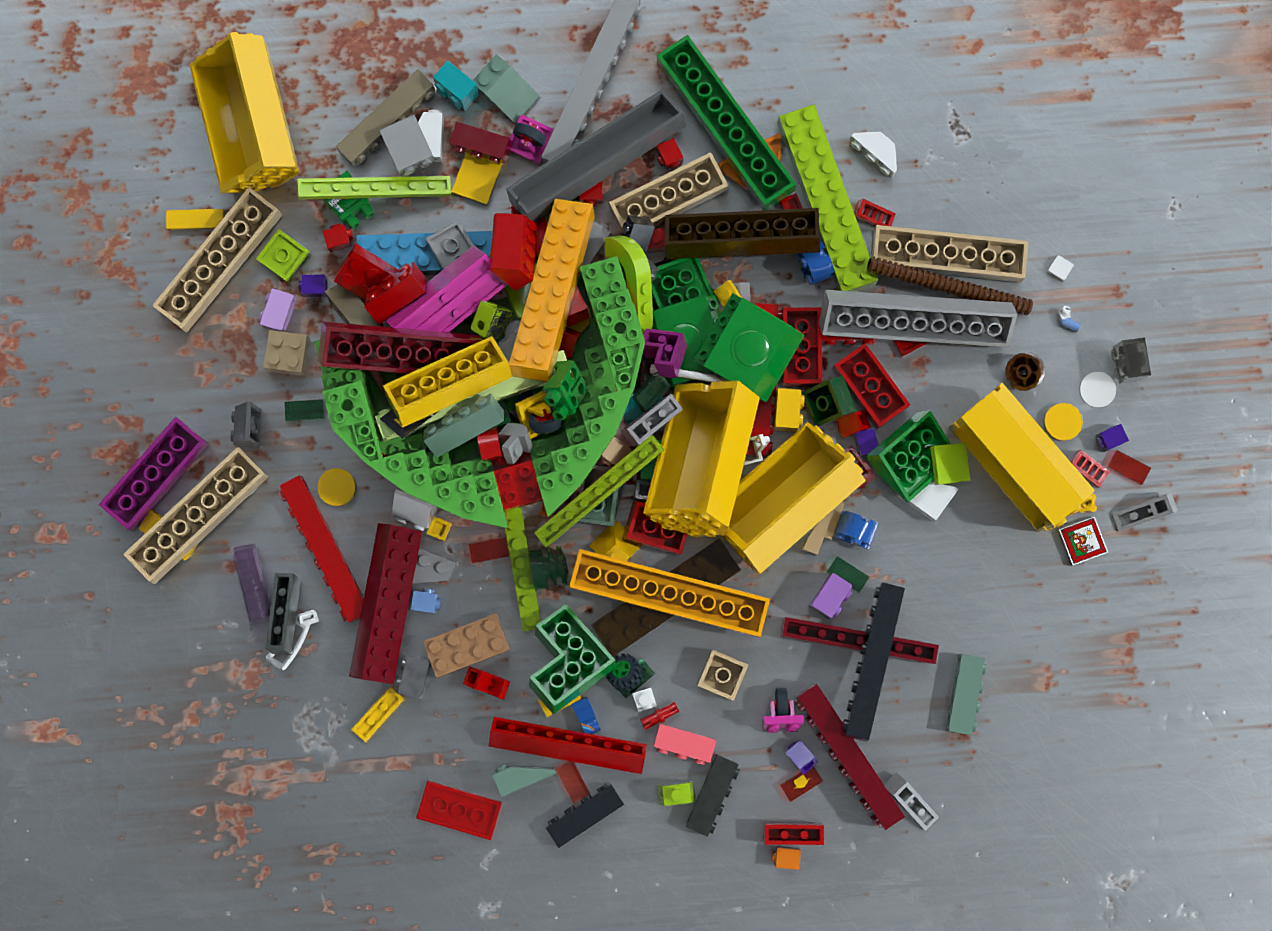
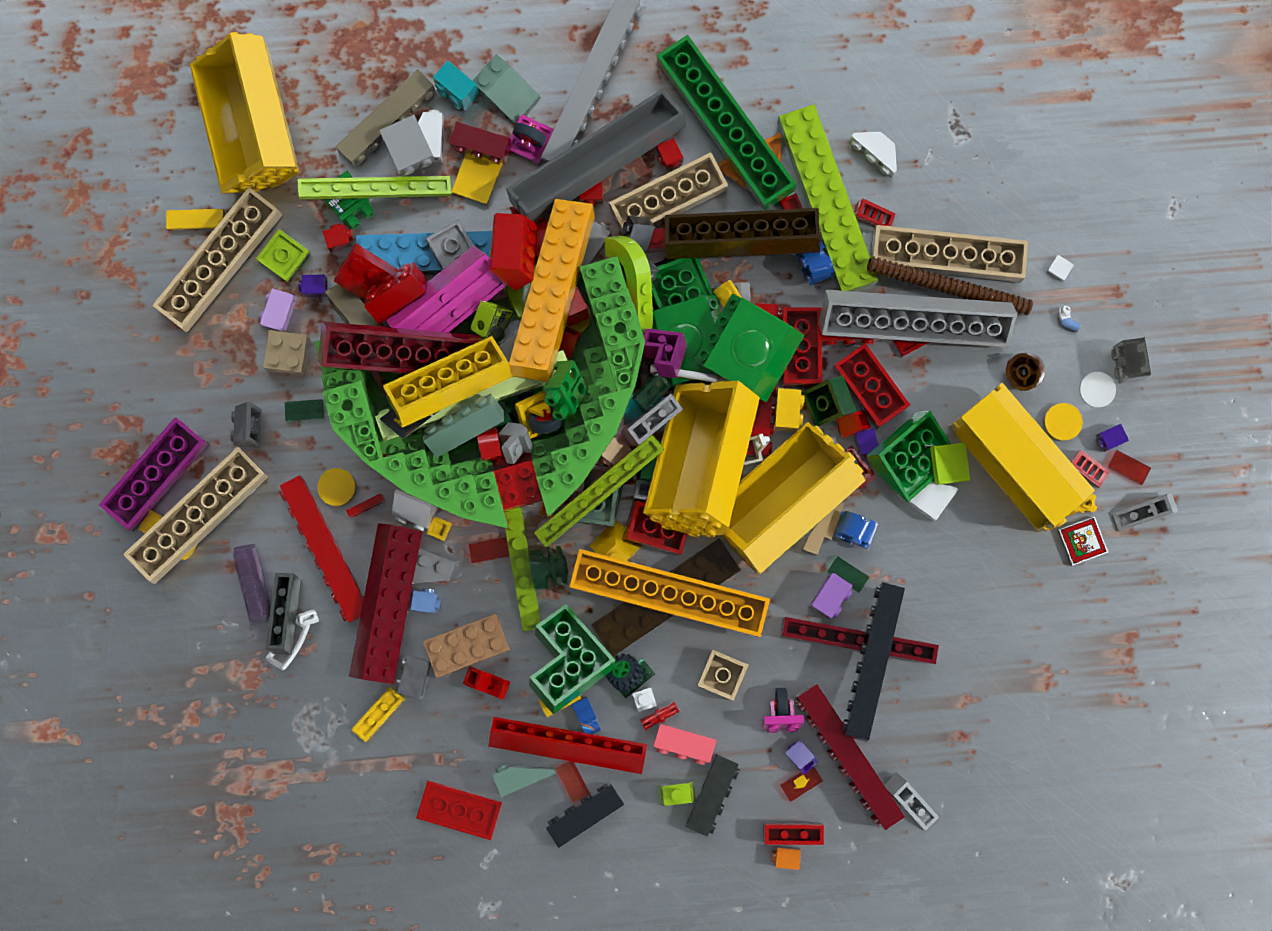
sand green brick [946,654,987,735] -> none
none -> red tile [346,493,385,518]

